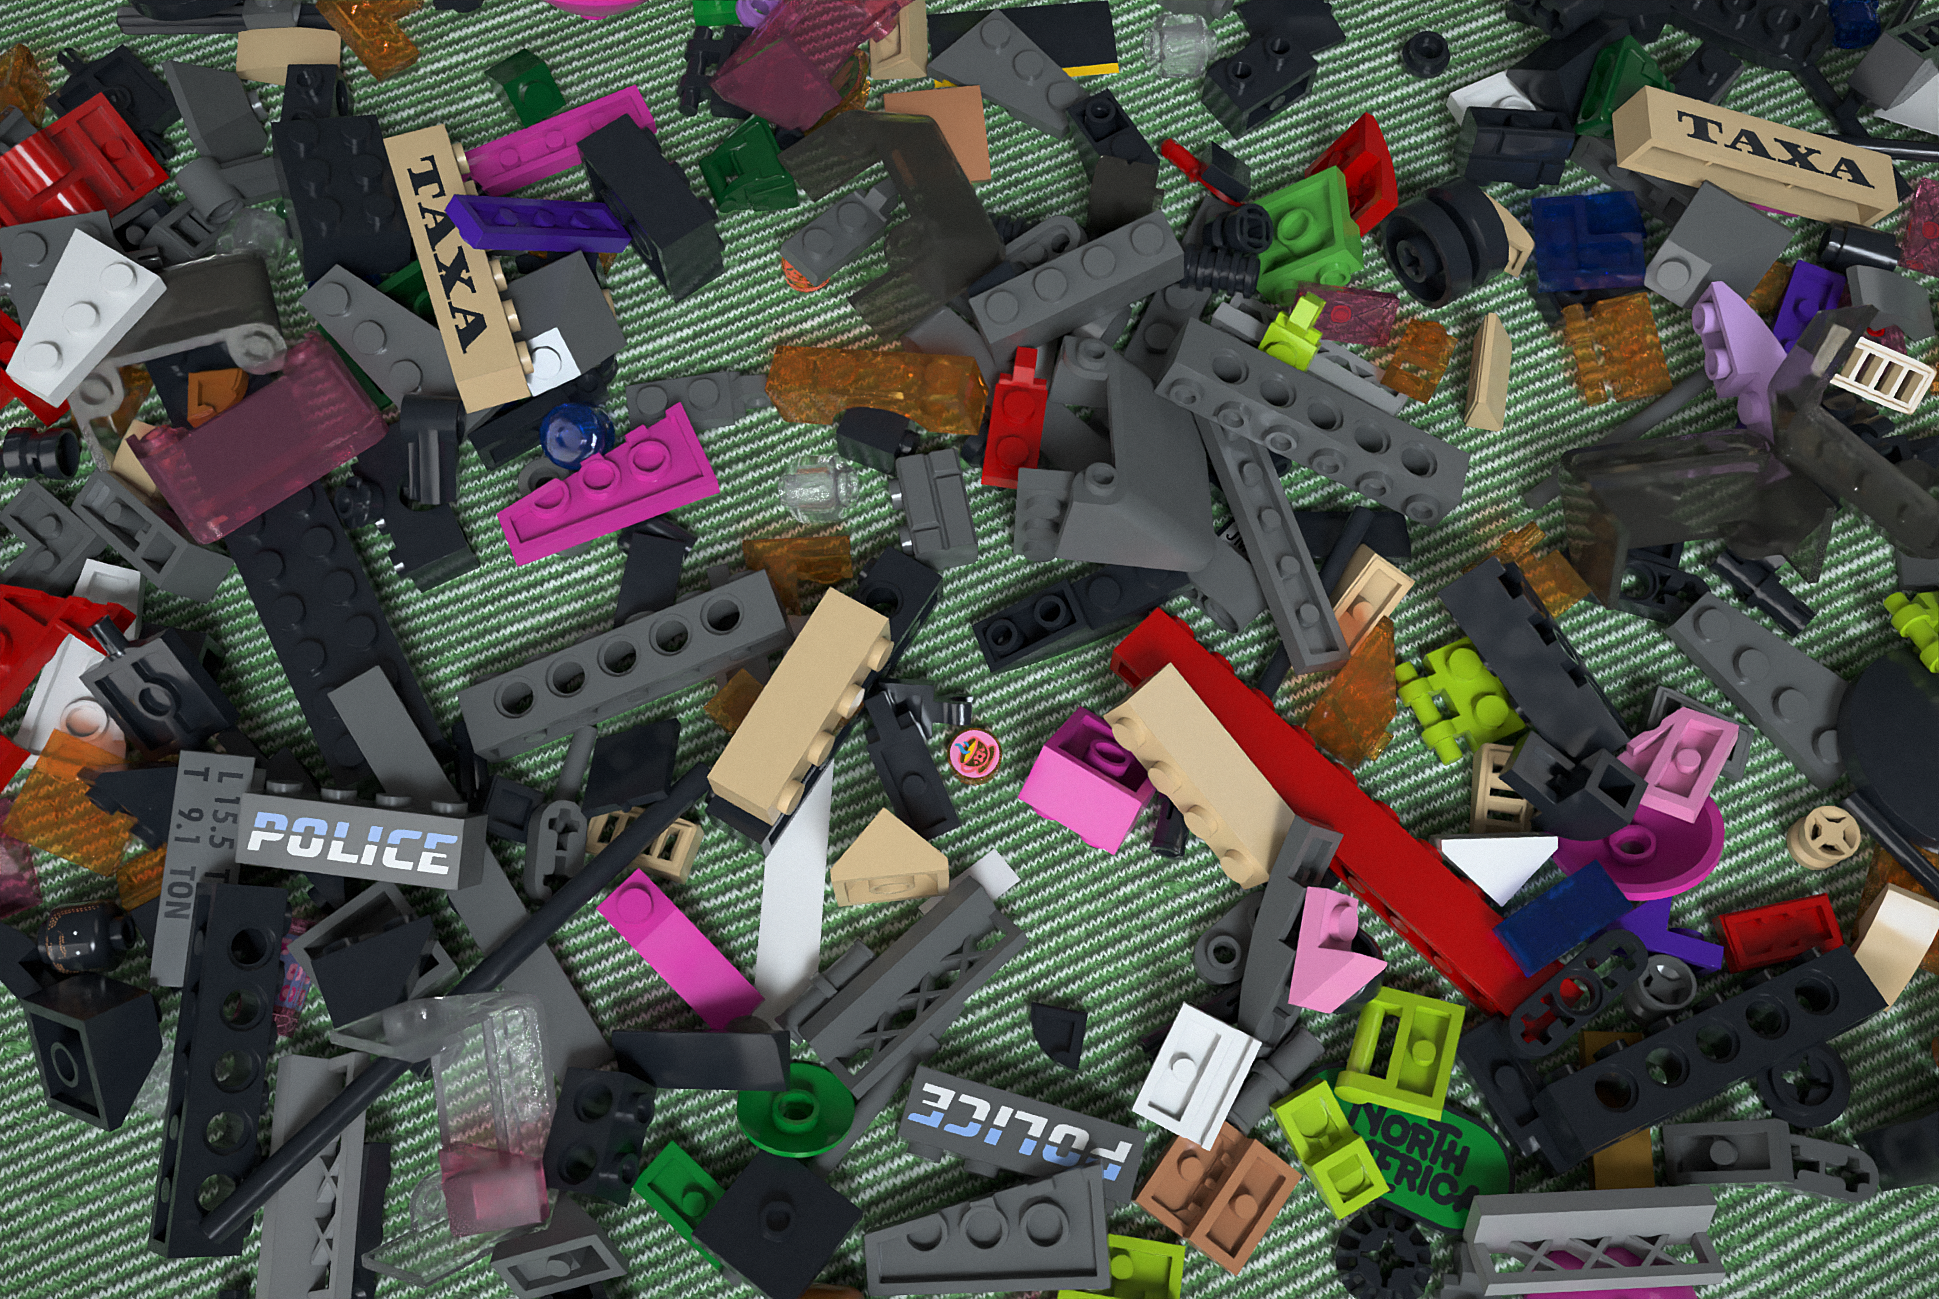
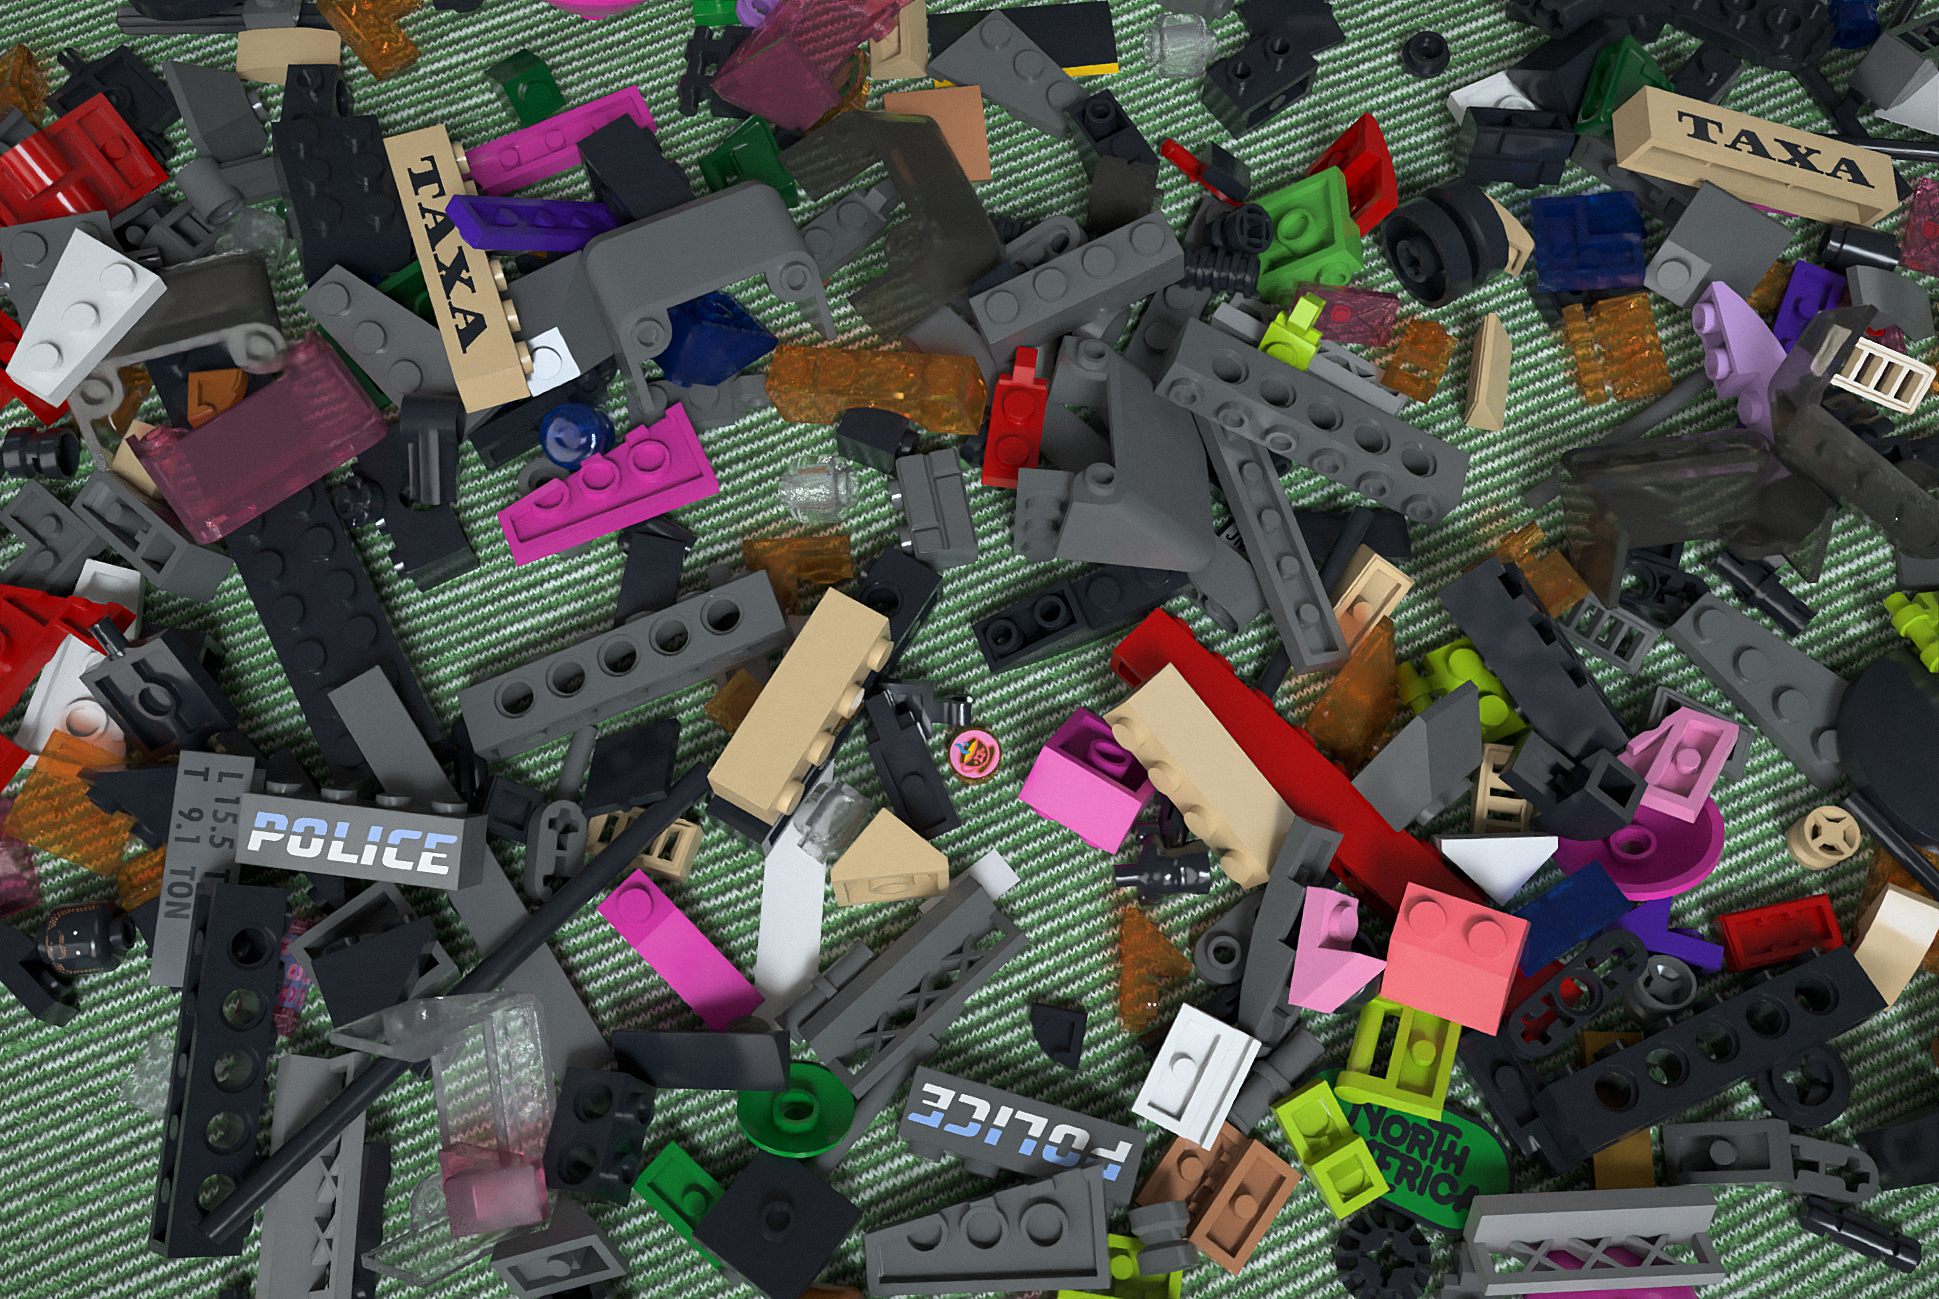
black slope [21,971,163,1132] -> none
none -> dark grey windscreen [582,179,838,413]
none -> clear blue slope [650,290,779,388]
none -> clear head [793,779,875,864]
none -> black piece [1112,821,1211,907]
none -> clear orange slope [1119,908,1193,1033]
none -> dark grey wheel [1127,1201,1199,1276]
none -> dark grey slope [1350,679,1483,833]
none -> coral slope [1380,882,1531,1036]
none -> dark grey slope [1544,572,1661,676]
none -> black axle [1798,1196,1922,1274]

